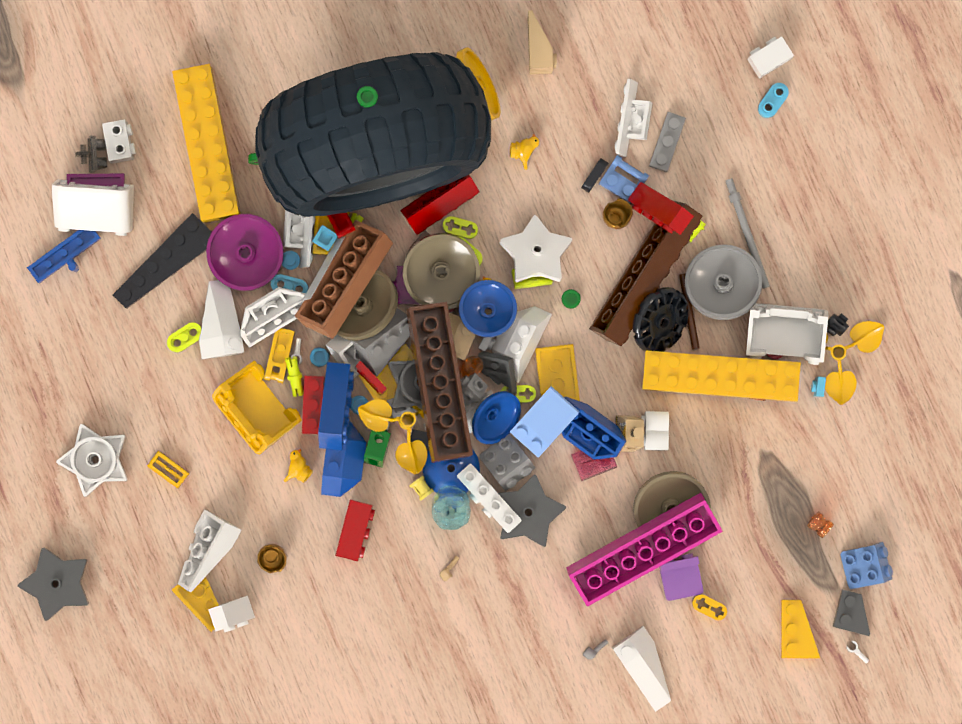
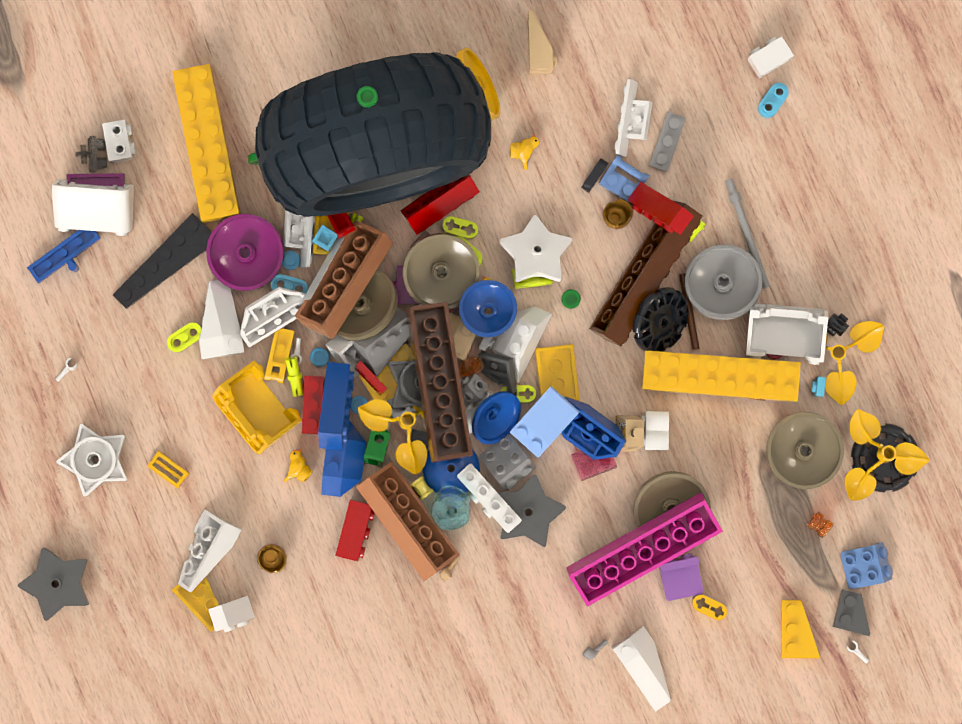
none -> white hand [55,358,77,382]
none -> nougat brick [357,462,460,581]
none -> dark tan dish [766,412,844,489]
none -> yellow plant [844,409,930,501]
none -> black plate [851,423,918,493]

